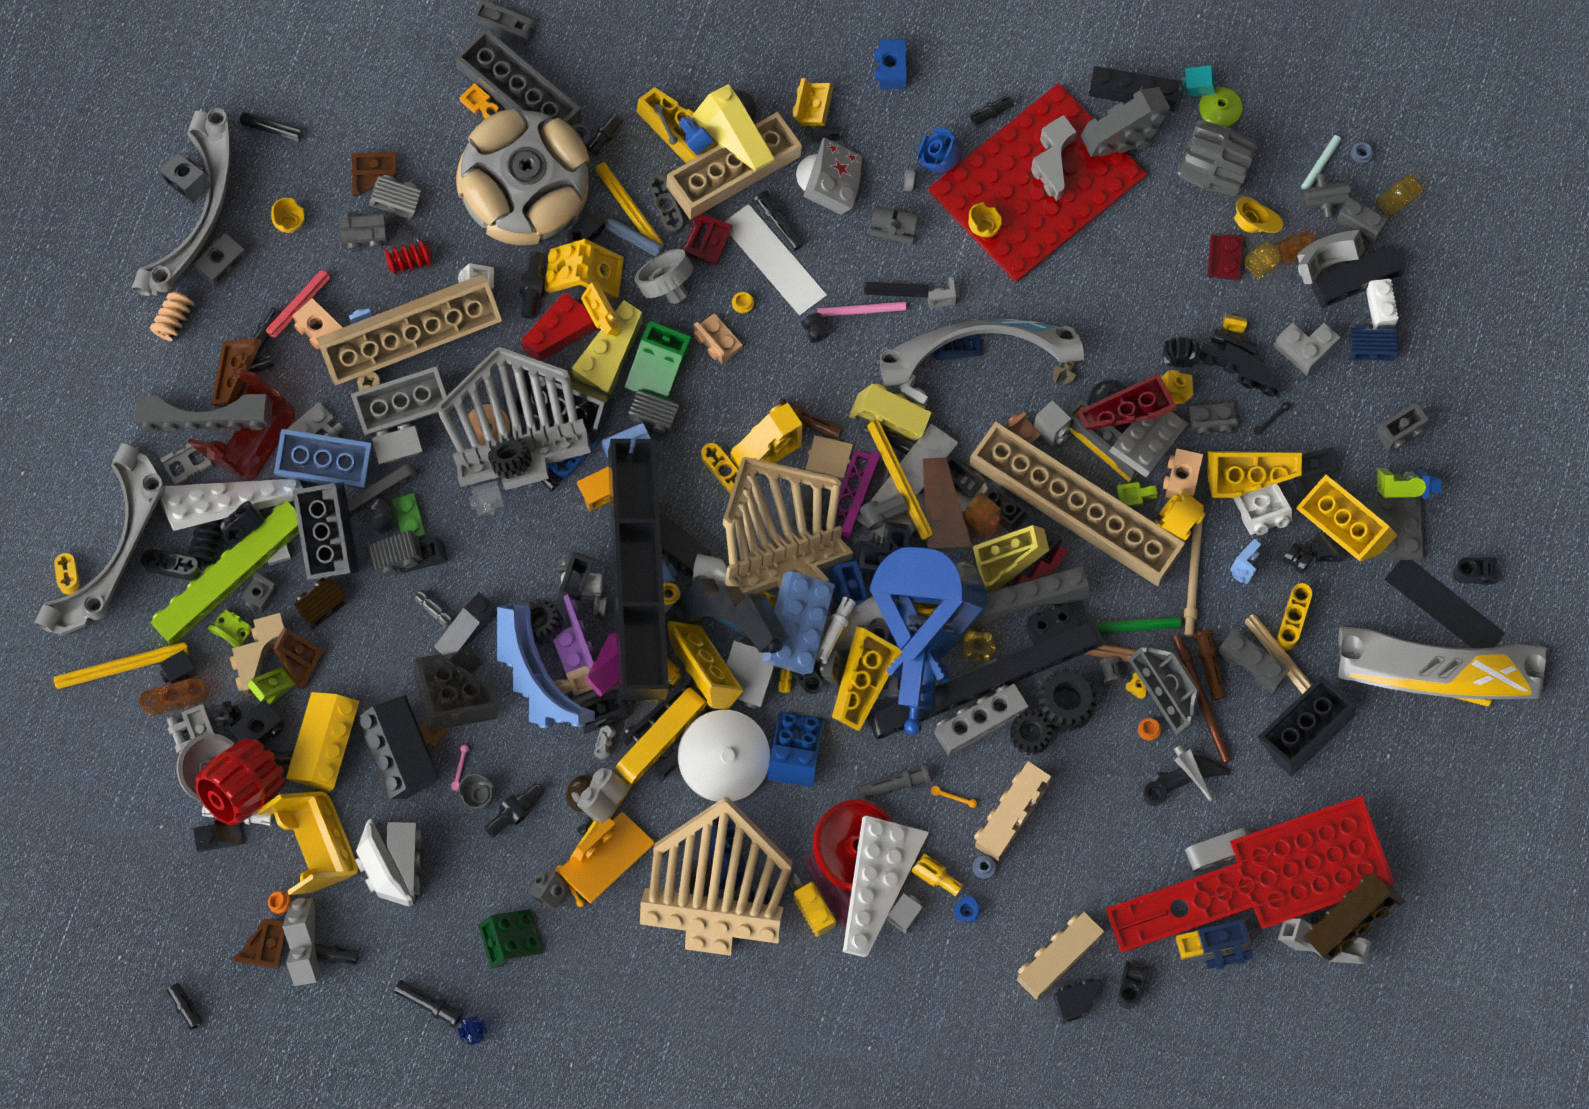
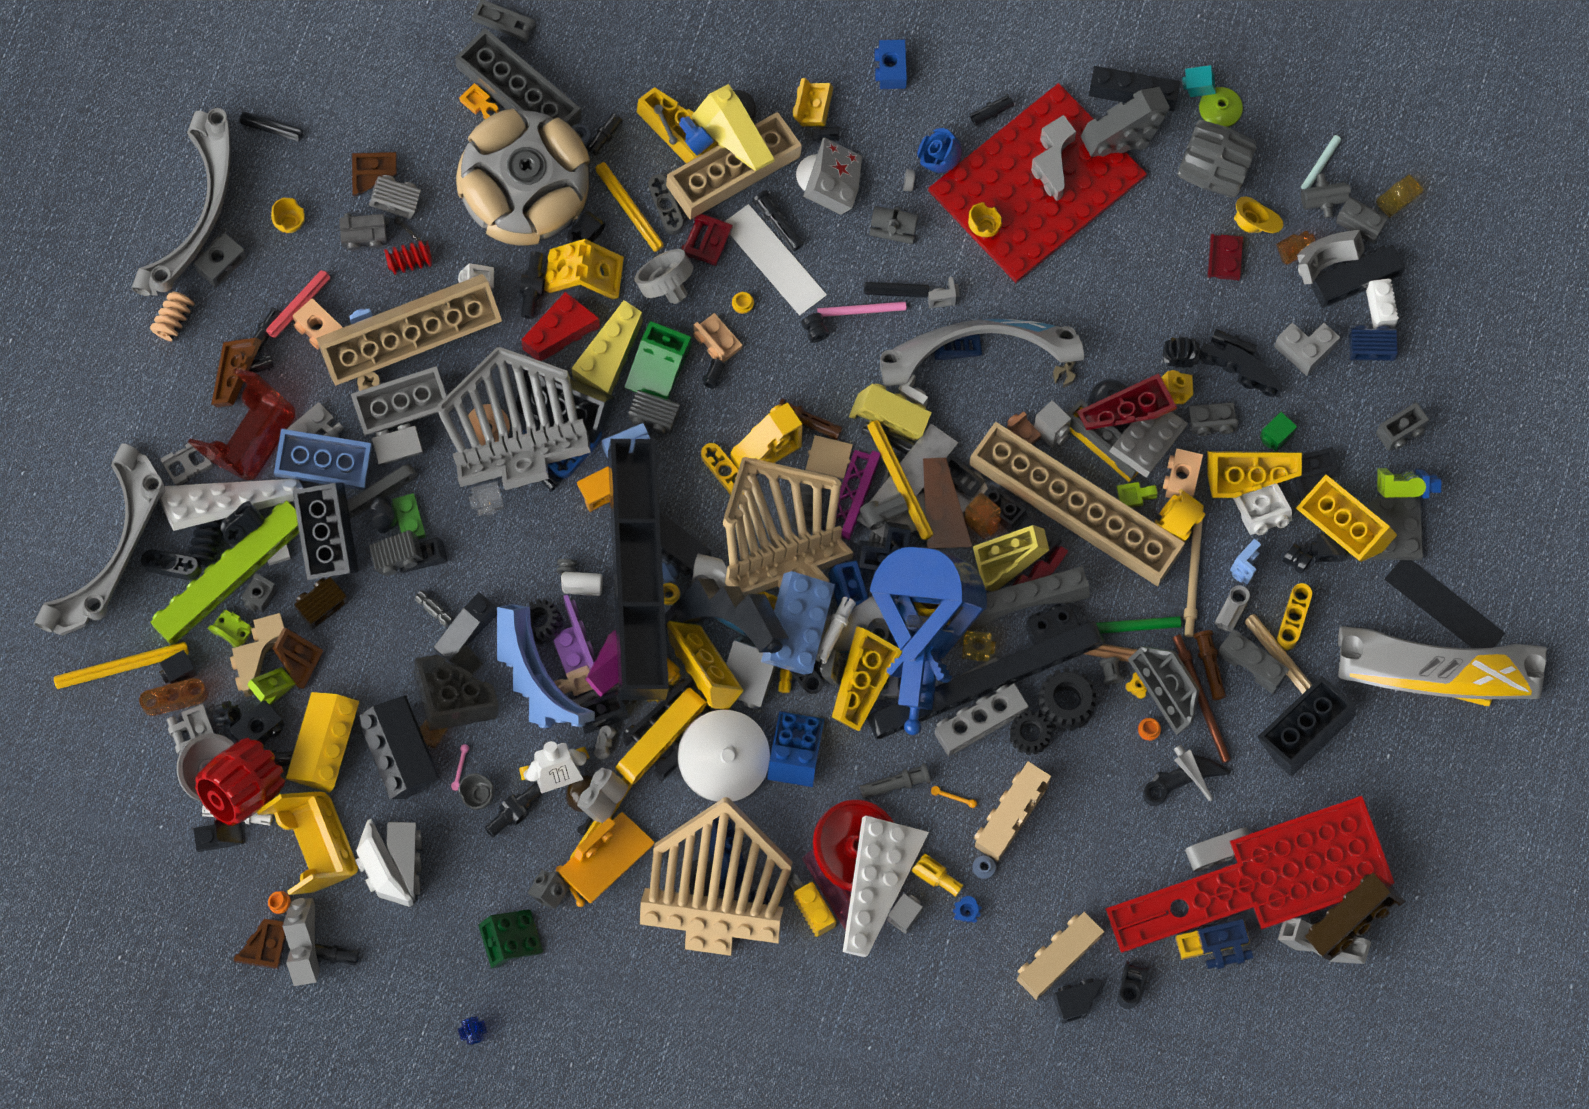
yellow beam [54,553,80,595] -> none
dark grey arch [134,394,273,432] -> none
black brick [159,153,212,203] -> none
black pin [166,983,203,1030] -> none
black pin [394,980,464,1028] -> none
black tyre [488,437,532,478] -> none
black slope [558,551,595,601] -> none
yellow hinge [581,282,621,337] -> none
light grey bush [593,595,608,617] -> none
sand blue axle [605,218,663,256] -> none
yellow slope [1222,314,1247,334] -> none
clear yellow brick [1244,241,1281,280] -> none
black hinge [1254,402,1290,435] -> none
sand blue plate [1351,142,1373,164] -> none
black piece [1452,557,1498,585] -> none
none -> white torso [519,741,590,794]
none -> black pin [702,359,725,389]
none -> light grey piece [1214,585,1250,632]
none -> green brick [1260,412,1297,451]

